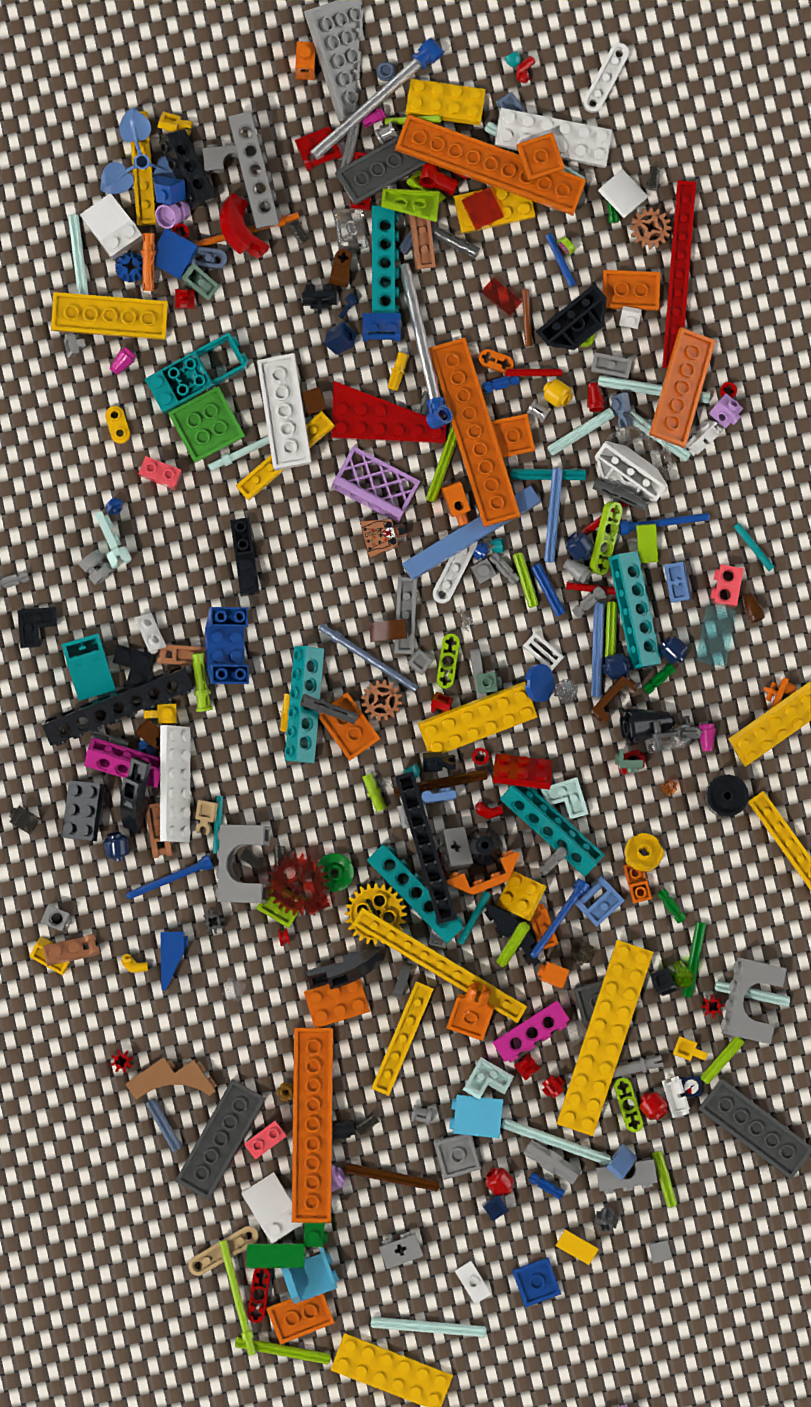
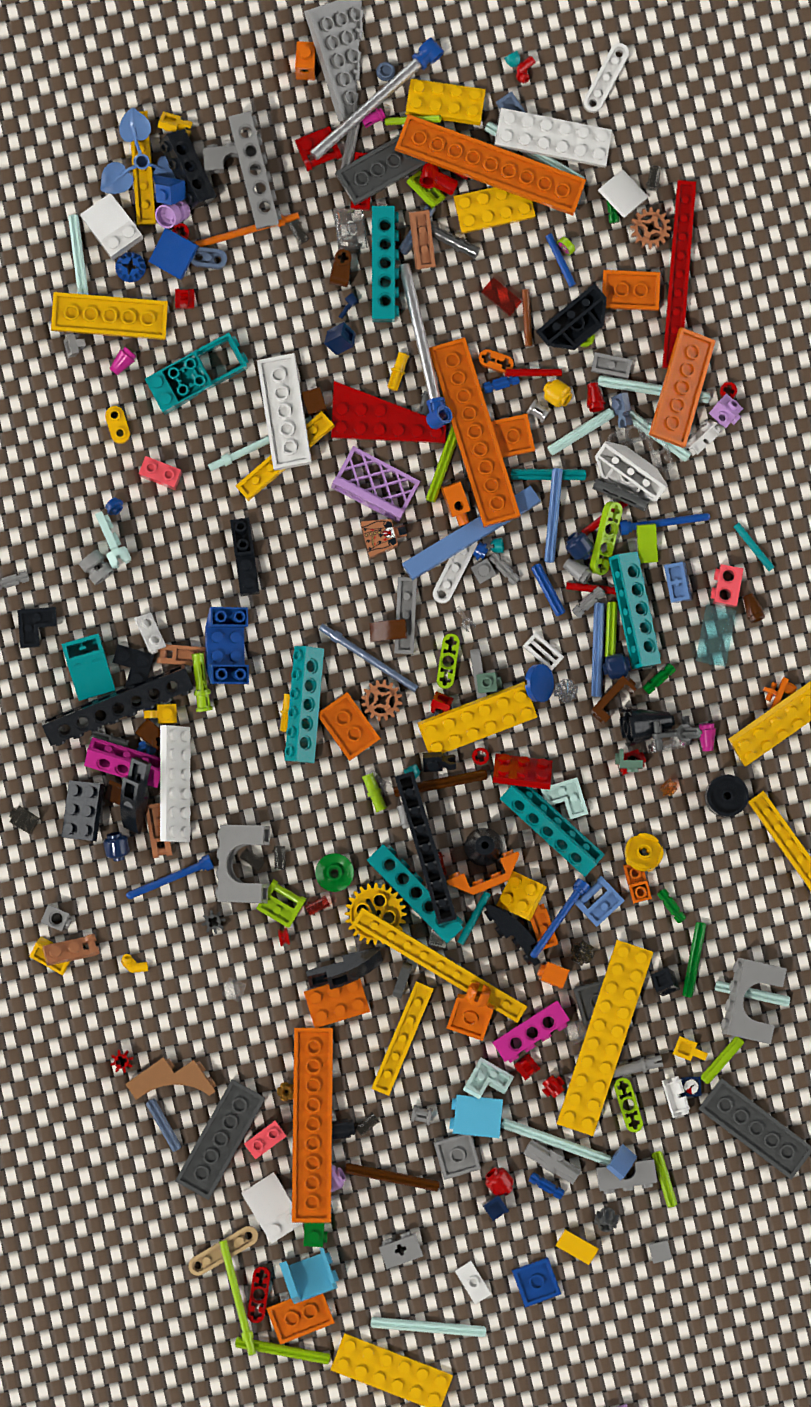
orange pin [141,233,156,291] -> none
blue slope [160,932,189,990] -> none
bright green plate [168,386,245,463] -> none
sand green slope [181,263,219,301] -> none
tan plate [195,800,218,835] -> none
teal bar [213,796,223,854] -> none
red arch [219,193,270,259] -> none
green slope [247,1244,306,1268] -> none
clear red gear [267,853,330,916] -> none
dark grey pin [300,694,358,724] -> none
black hips [302,284,337,314] -> none
blue plate [362,313,401,342] -> none
light grey bush [375,121,400,145] -> none
lime wing [381,188,440,222] -> none
light grey tile [407,649,434,675] -> none
medium blue plate [420,788,457,804] -> none
light grey brick [437,827,473,872] -> none
clear red piece [461,187,504,230] -> none
red arm [475,802,504,819] -> none
lime axle [497,921,530,967] -> none
lime axle [513,552,538,608] -> none
orange plate [516,132,565,181] -> none
light grey axle [538,846,568,876] -> none
white plate [619,306,642,329] -> none
red head [639,1092,668,1121] -> none
dark blue head [659,636,688,665] -> none
clear neon green cone [673,961,694,988] -> none
red gear [700,994,725,1018] -> none
none -> reddish brown panel [104,780,122,805]

